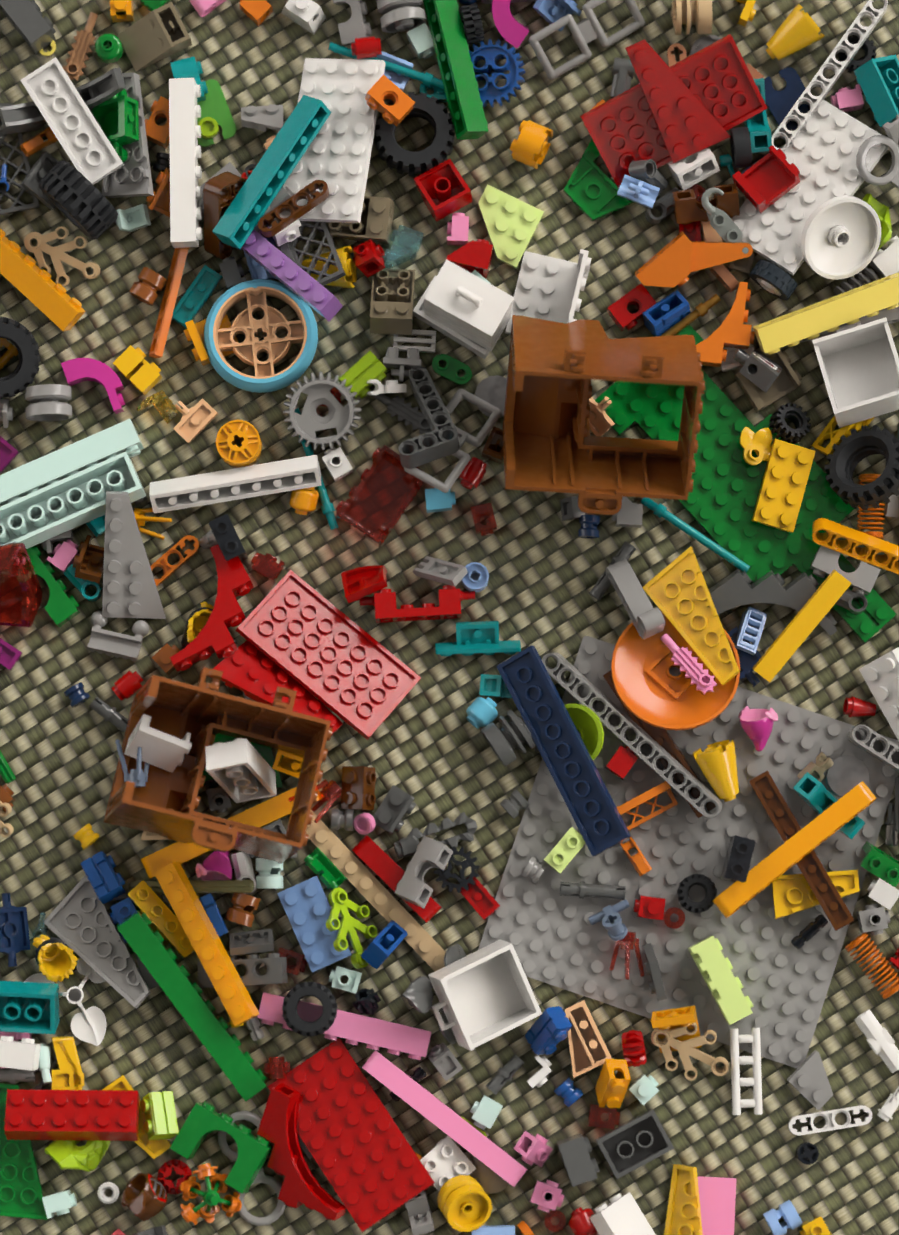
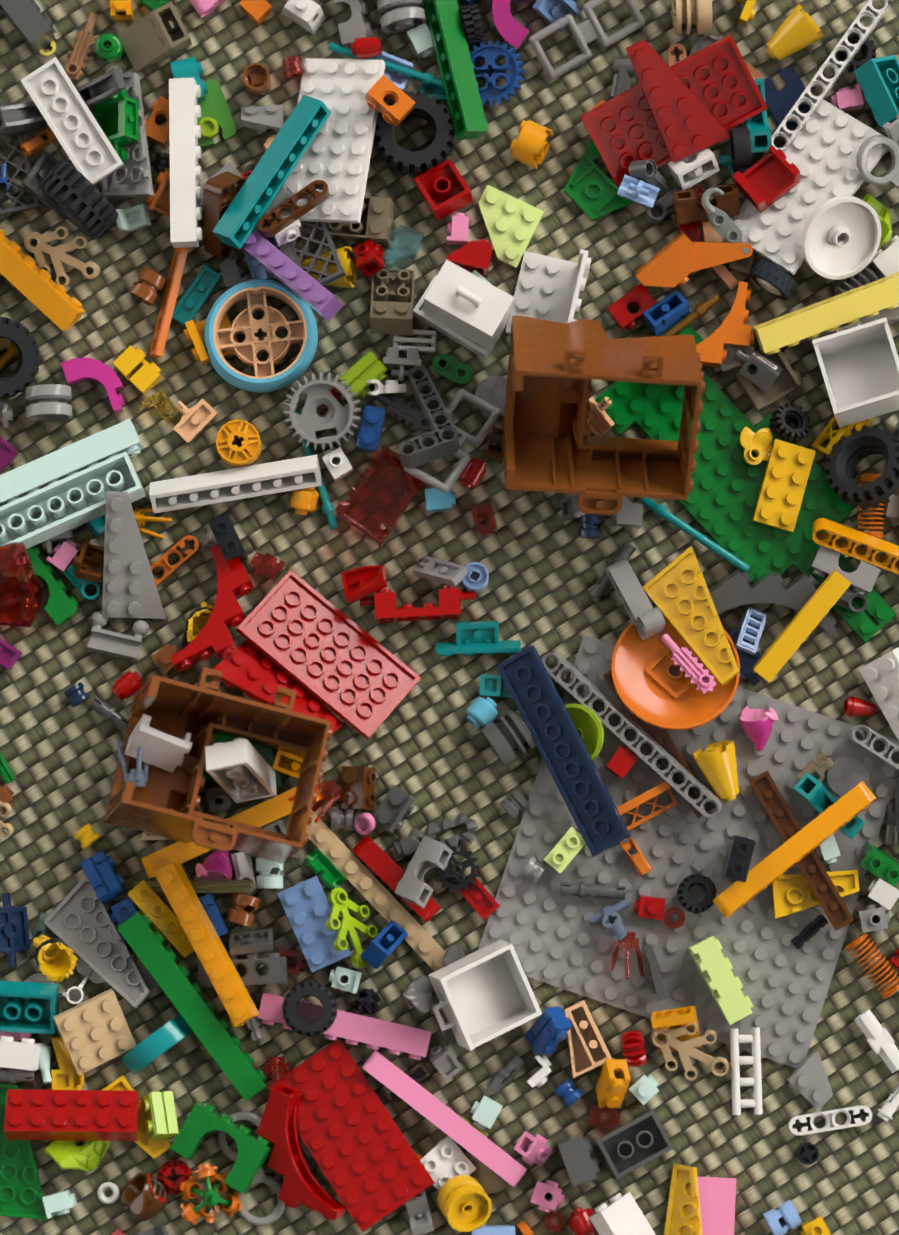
none -> tan plate [53,989,136,1075]
none -> teal arch [121,1014,193,1075]
none -> dark orange wheel [242,63,271,97]
none -> clear red wheel [282,56,305,79]
none -> blue brick [356,405,386,454]
none -> light aqua brick [814,834,841,865]

